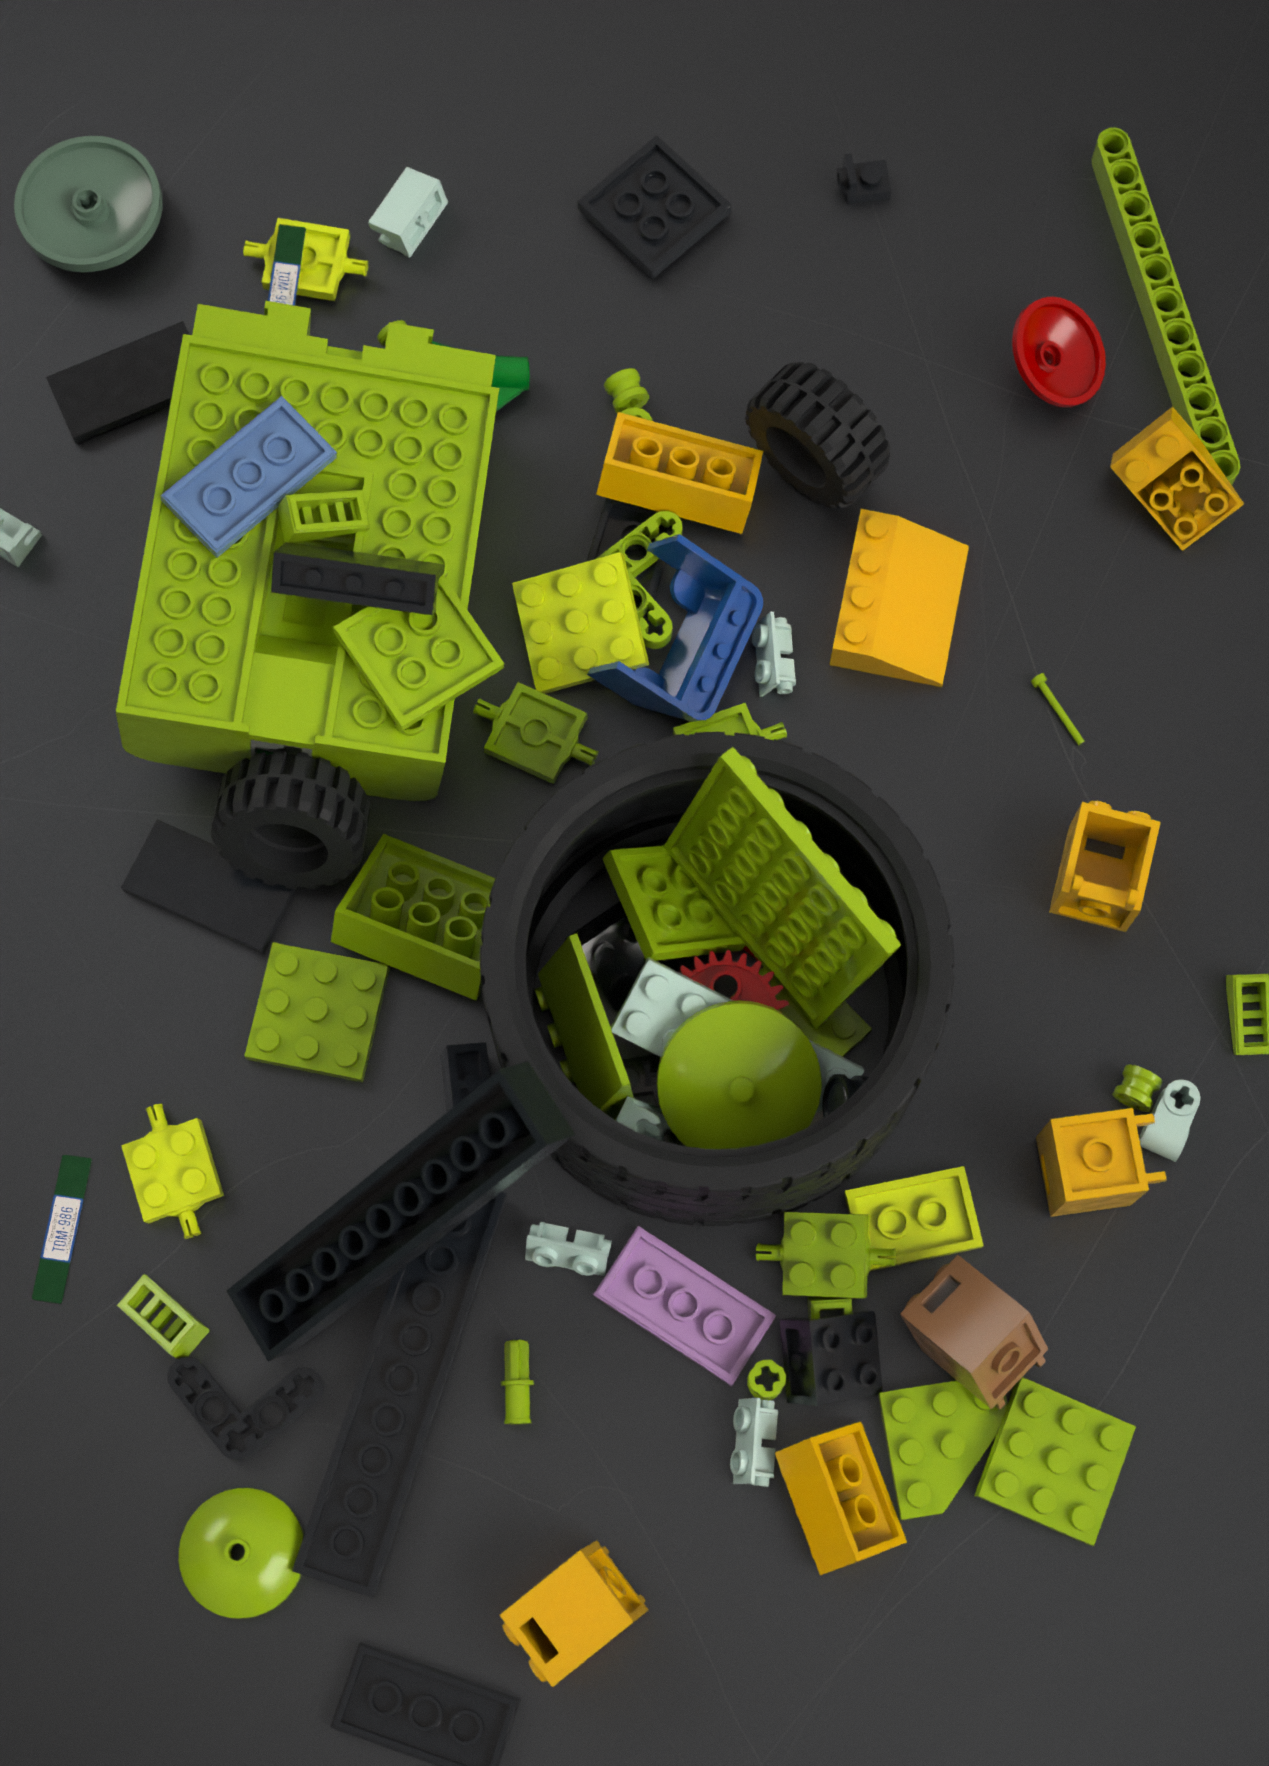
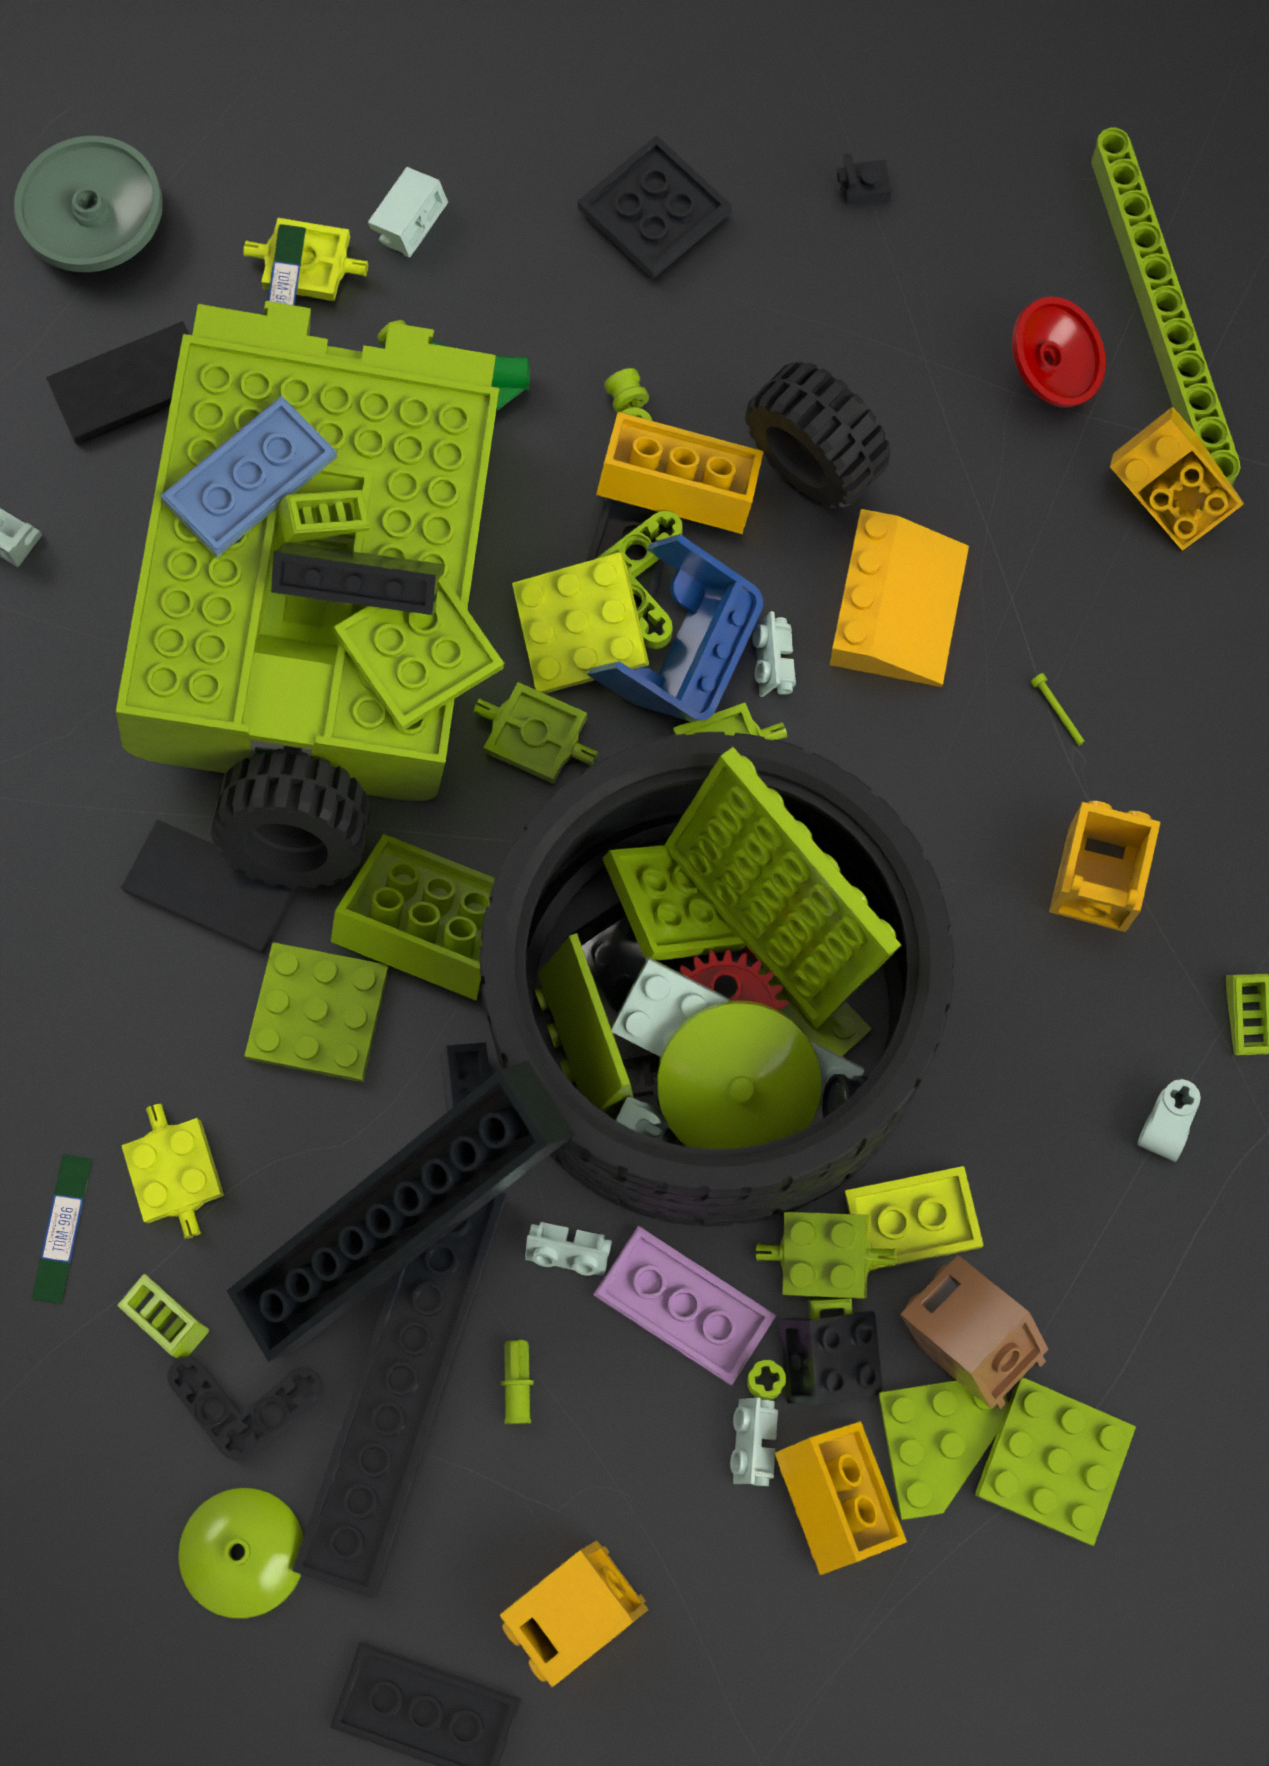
yellow container [1036,1108,1167,1217] -> none
lime wheel [1112,1064,1163,1112] -> none

